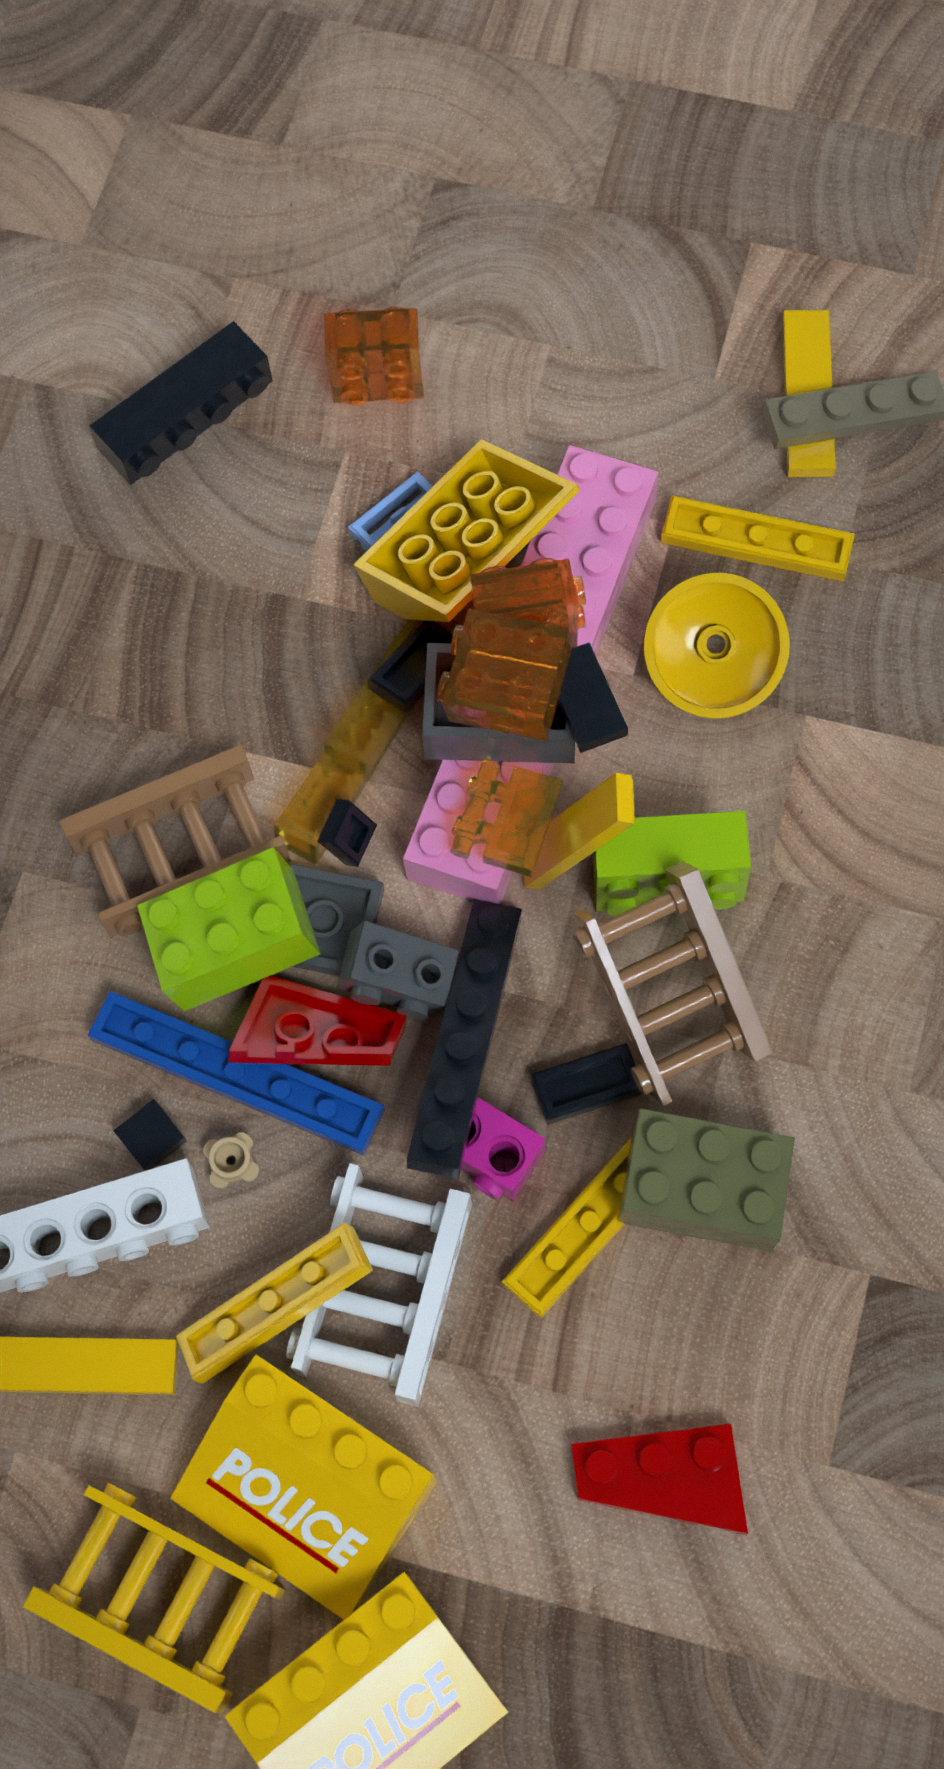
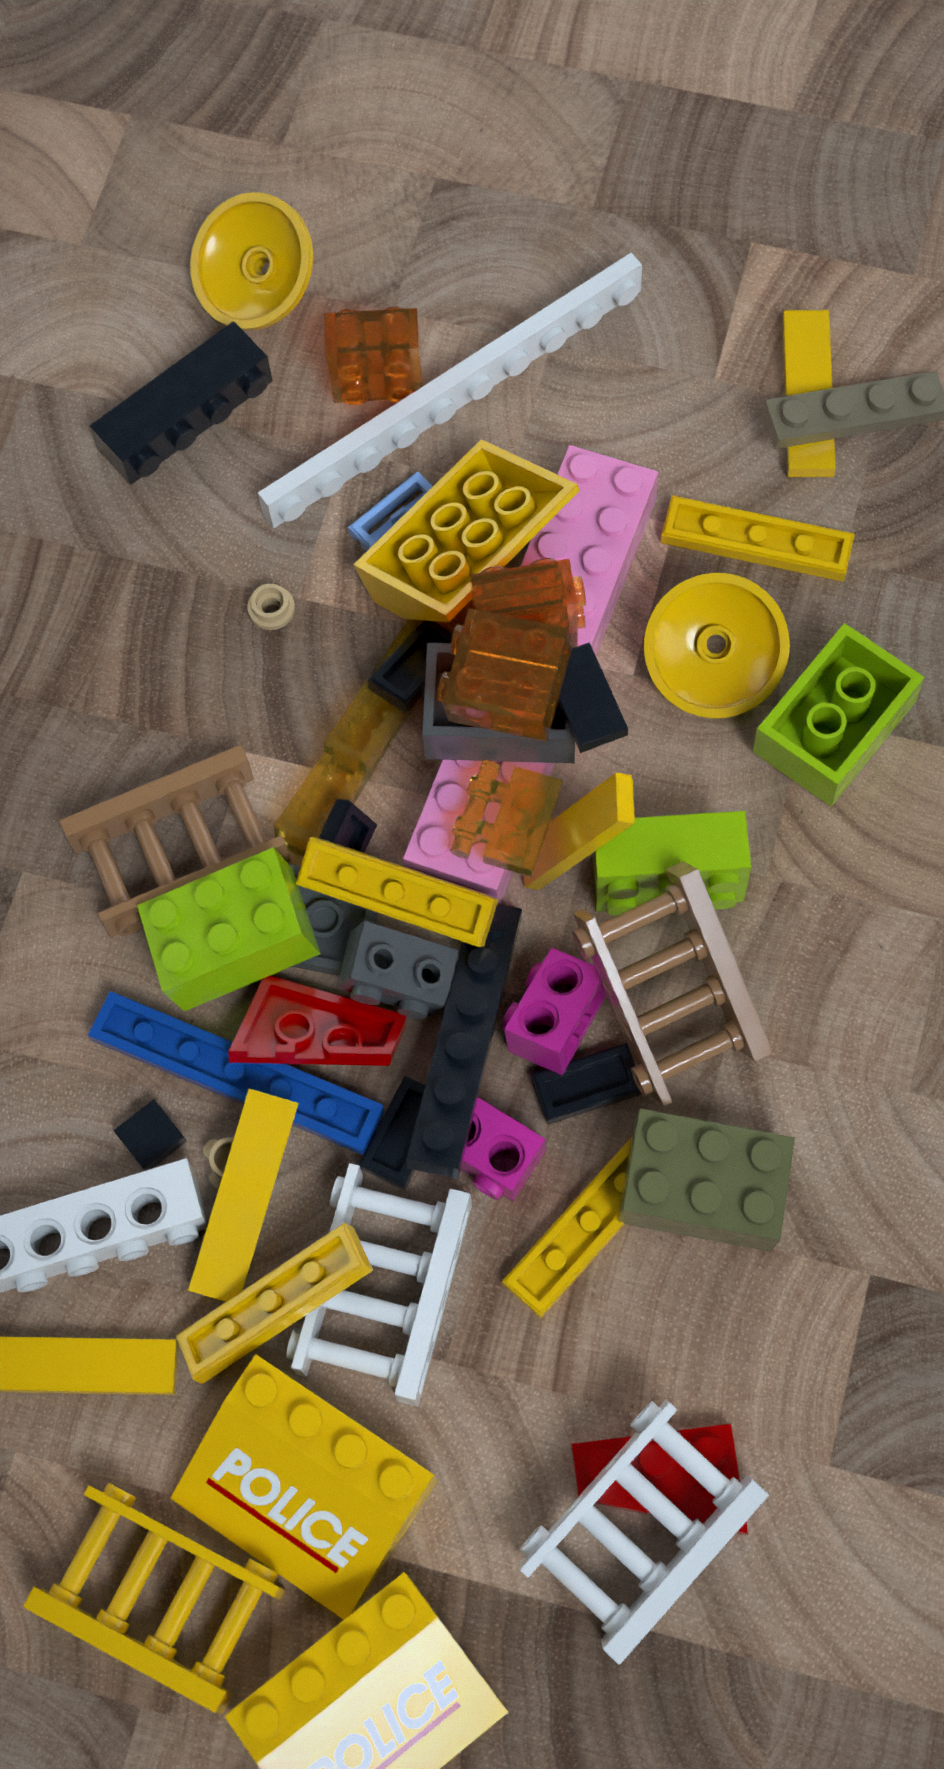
none -> yellow tile [188,1089,299,1302]
none -> yellow dish [190,192,313,330]
none -> tan plate [247,584,295,630]
none -> white plate [258,253,642,529]
none -> yellow tile [296,837,499,947]
none -> black tile [358,1076,425,1191]
none -> dark pink brick [502,947,607,1075]
none -> white fence [519,1399,769,1665]
none -> lime brick [753,623,925,807]

